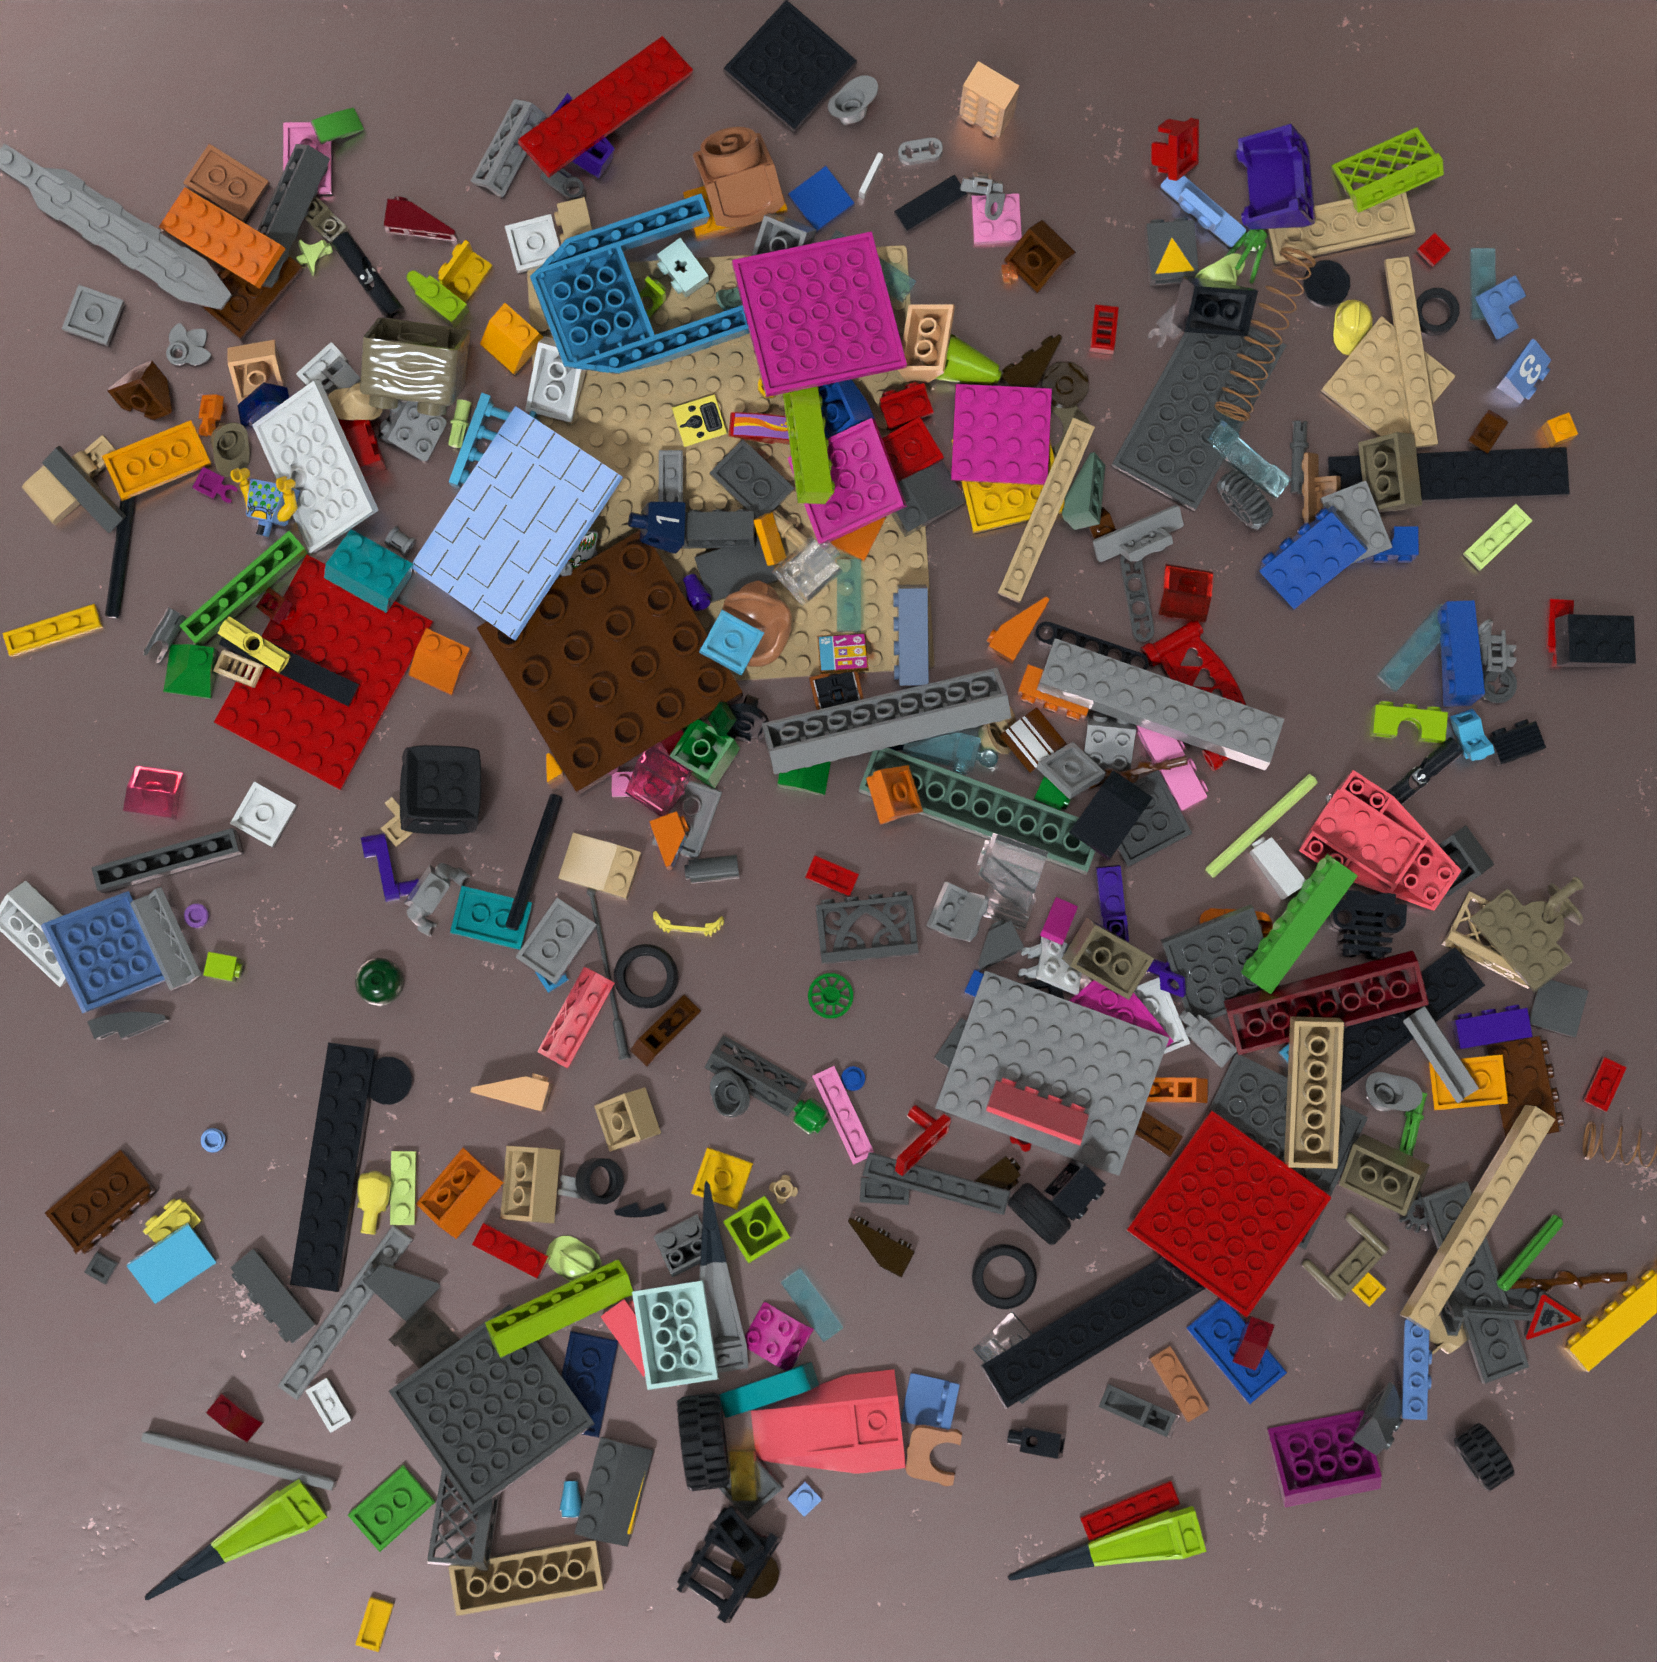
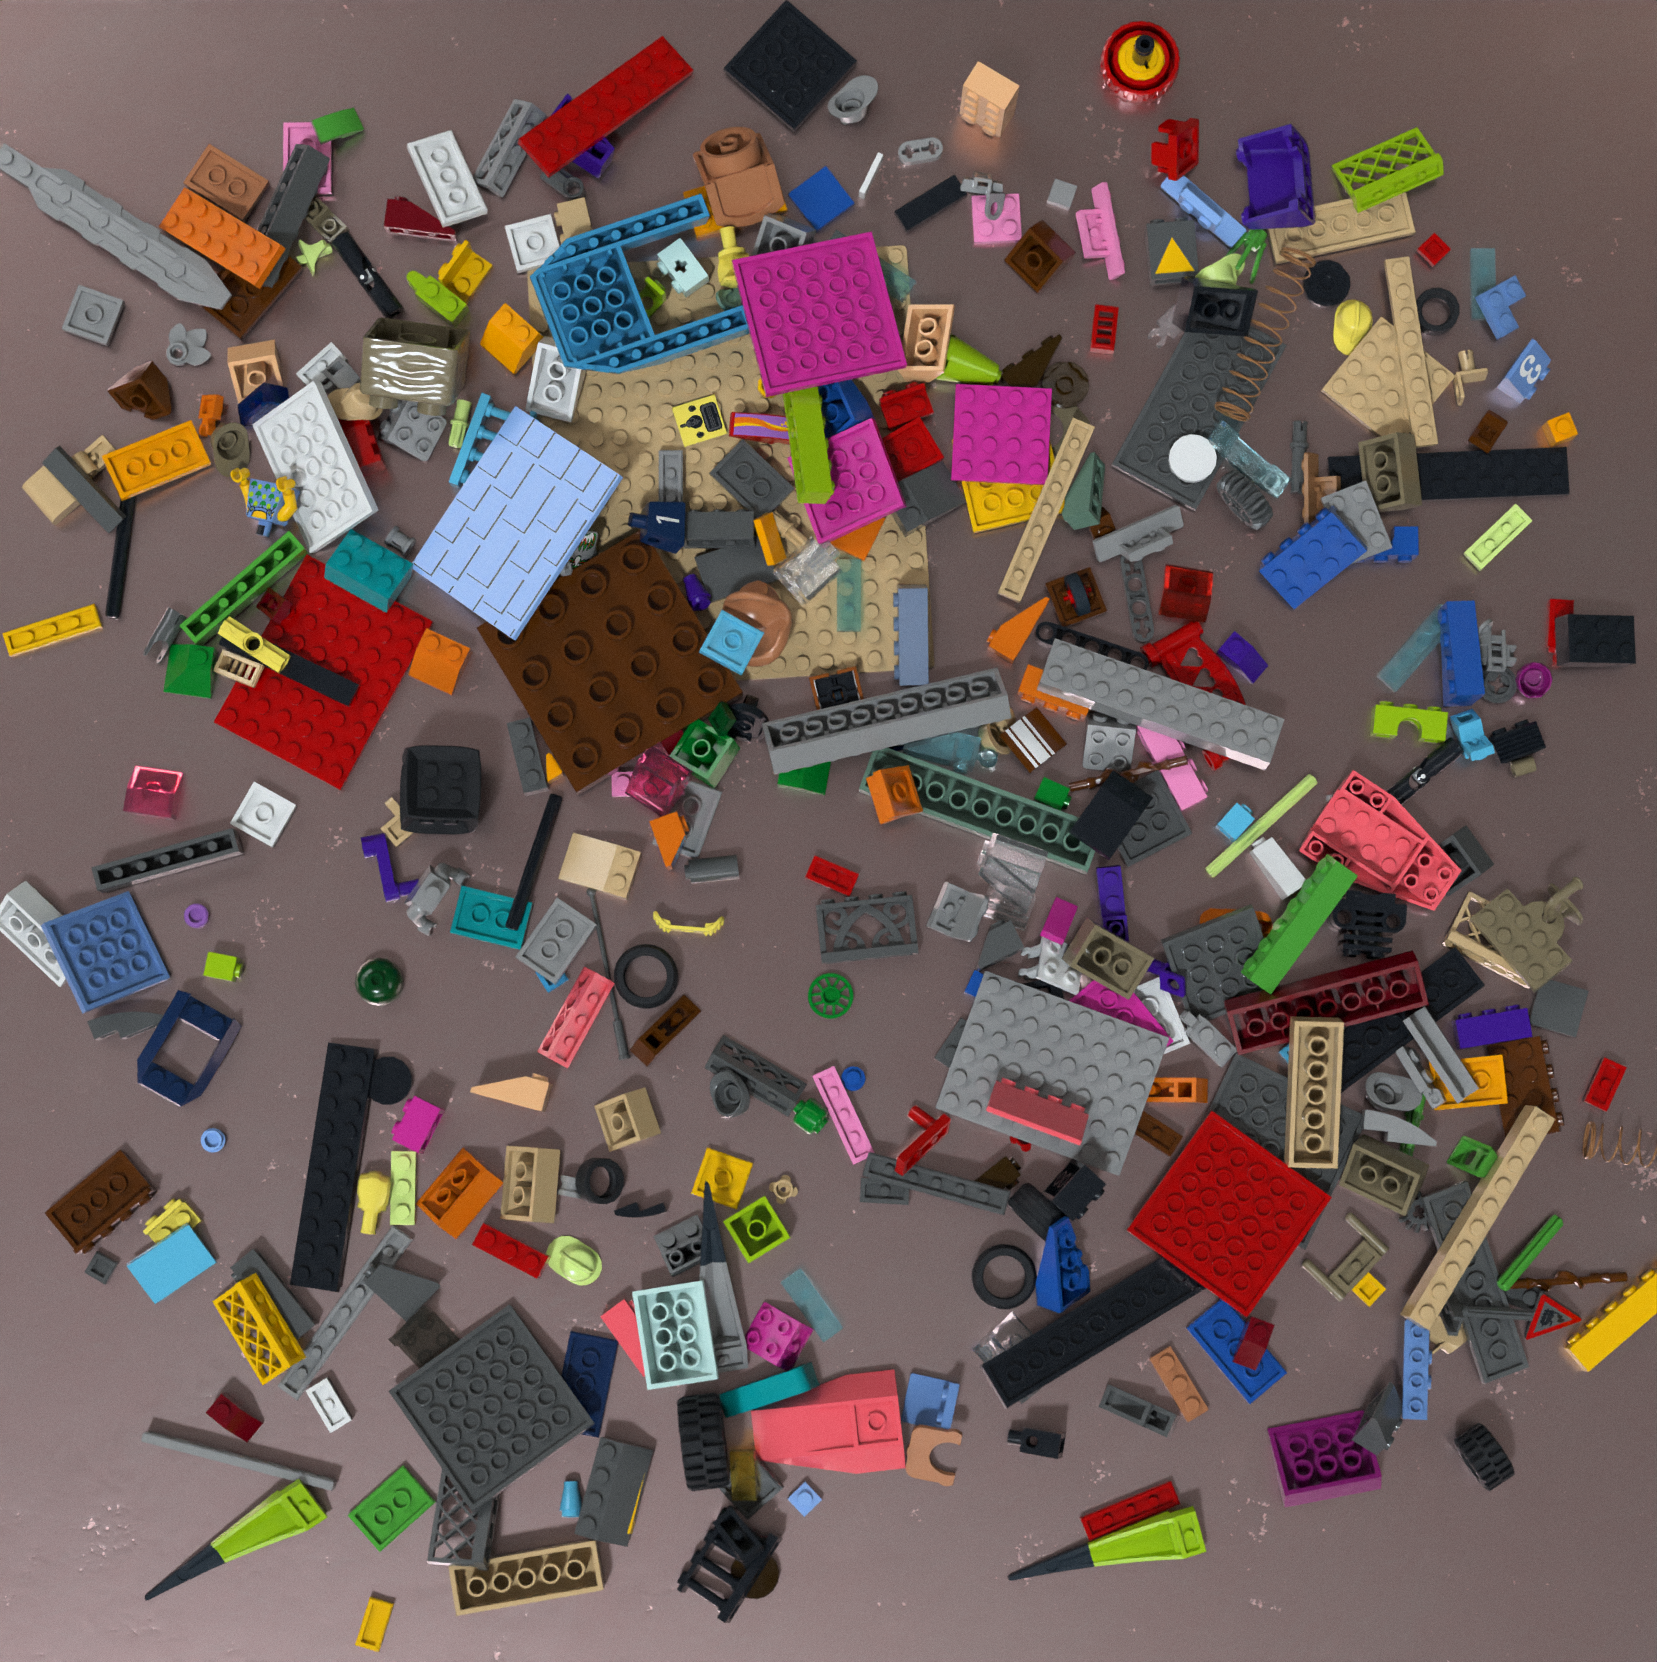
light grey fence [130,887,201,991] -> none
magenta plate [192,467,238,504] -> none
lime brick [485,1259,633,1358] -> none
piece [817,633,869,674] -> none
dark brown slope [848,1215,915,1278] -> none
clear orange plate [1001,261,1018,285] -> none
light grey plate [1037,742,1106,799] -> none
none -> dark blue wedge [136,990,242,1107]
none -> yellow fence [212,1273,306,1385]
none -> dark pink brick [391,1096,445,1154]
none -> white tile [407,130,488,228]
none -> dark grey brick [507,717,549,796]
none -> light yellow piece [718,226,749,288]
none -> blue wedge [1036,1216,1091,1314]
none -> reddish brown plate [1045,567,1107,627]
none -> light grey tile [1047,179,1077,210]
none -> bright pink bracket [1076,182,1125,280]
none -> red wheel [1100,21,1180,105]
none -> white tile [1168,434,1217,483]
none -> medium azure brick [1215,803,1255,842]
none -> dark purple slope [1216,631,1268,684]
none -> light grey slope [1361,1109,1437,1146]
none -> light grey hinge [1396,1046,1447,1109]
none -> bright green piece [1447,1136,1497,1178]
none -> tan bracket [1453,350,1488,406]
none -> dark tan hinge [1510,755,1537,778]
none -> magenta hair [1515,662,1553,699]

